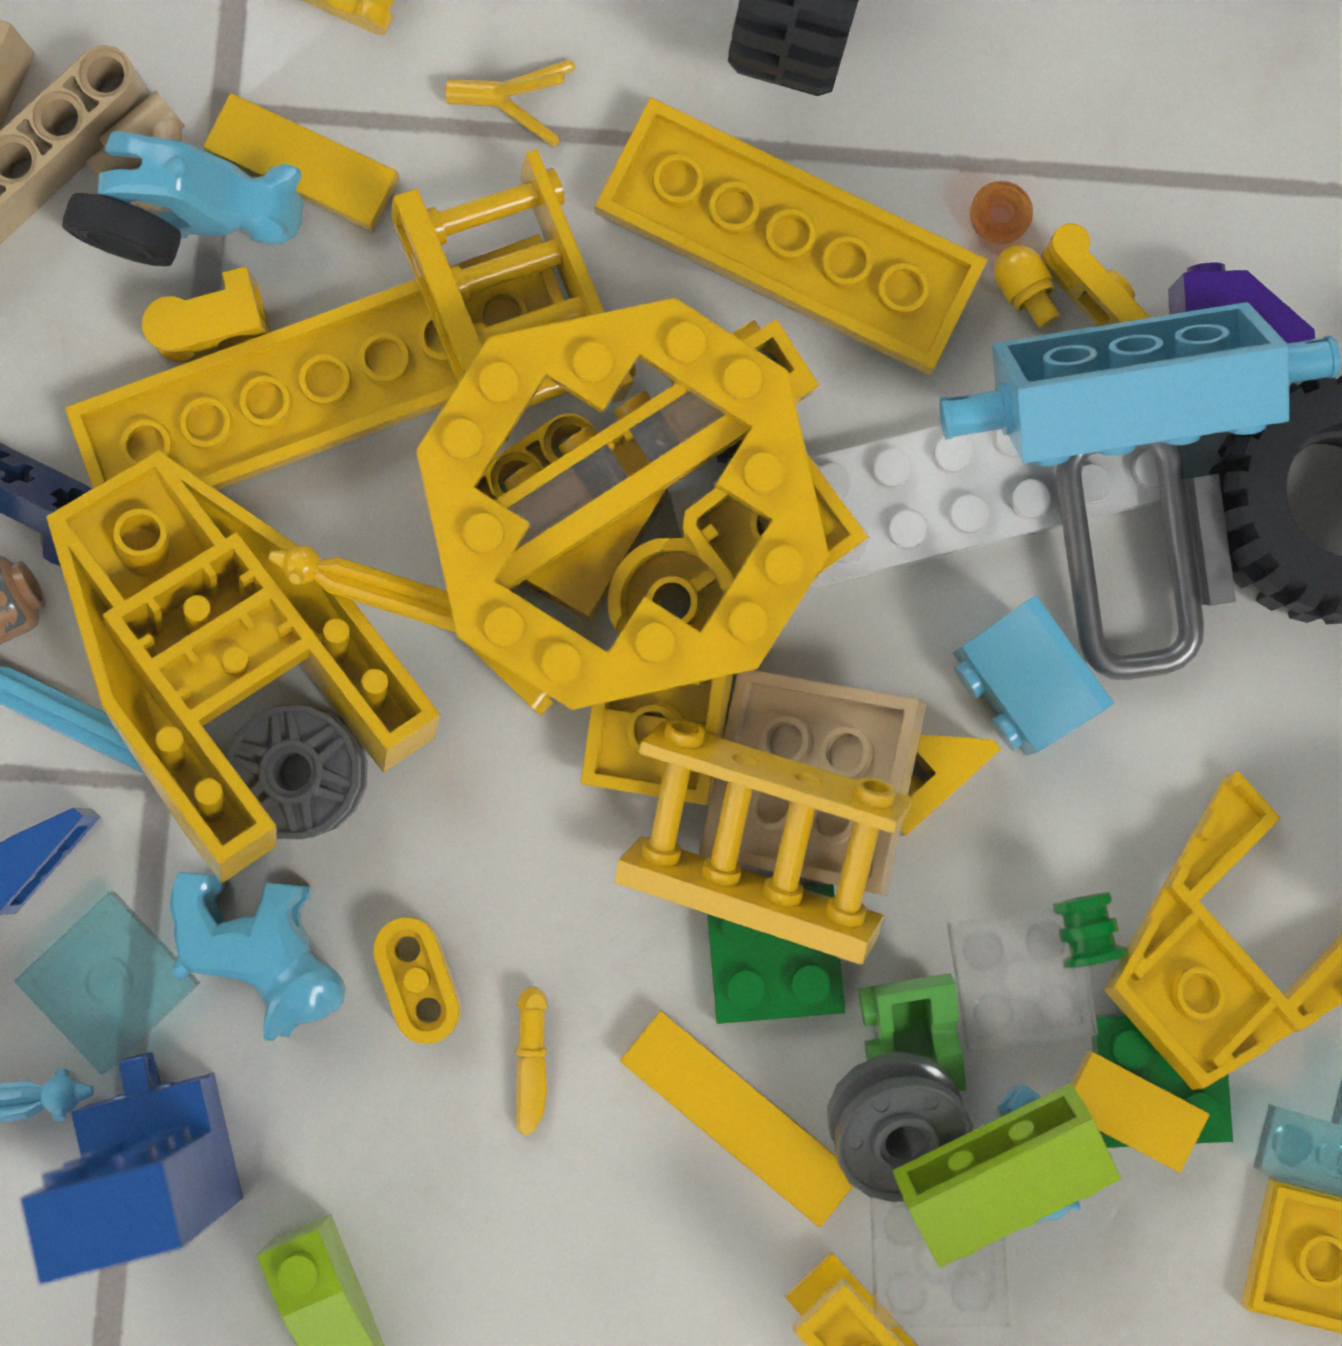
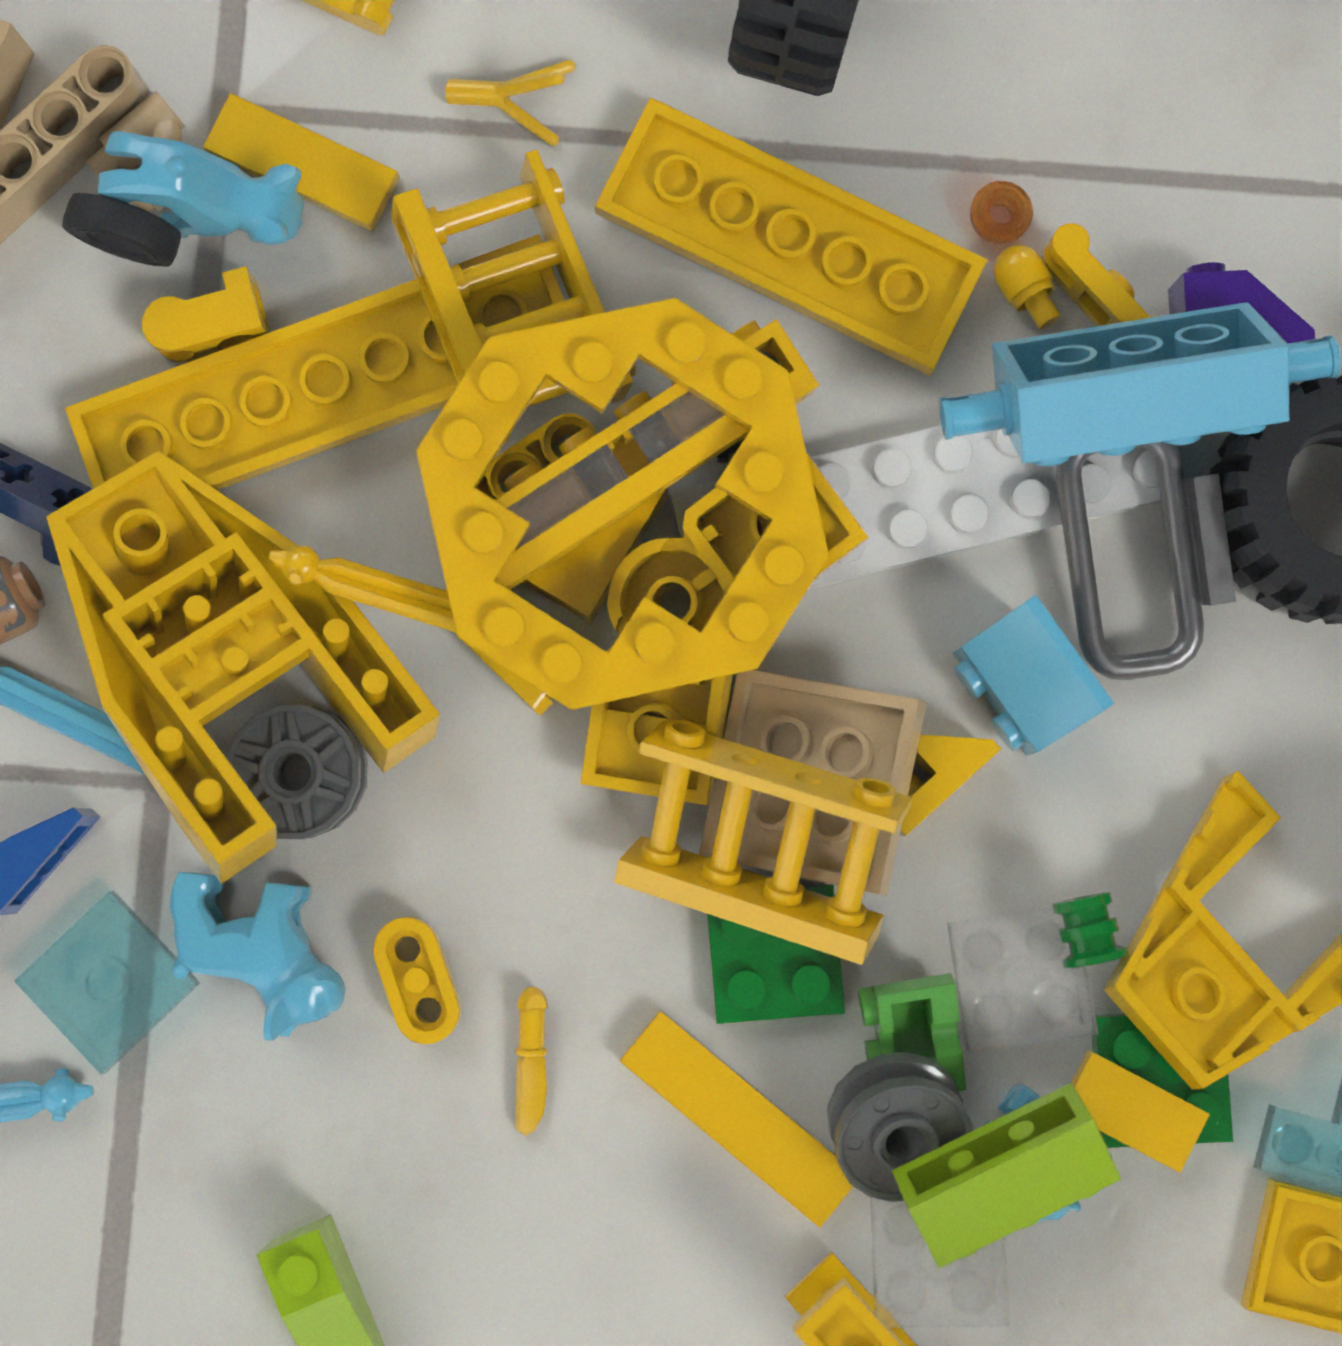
blue hinge [20,1052,243,1285] -> none

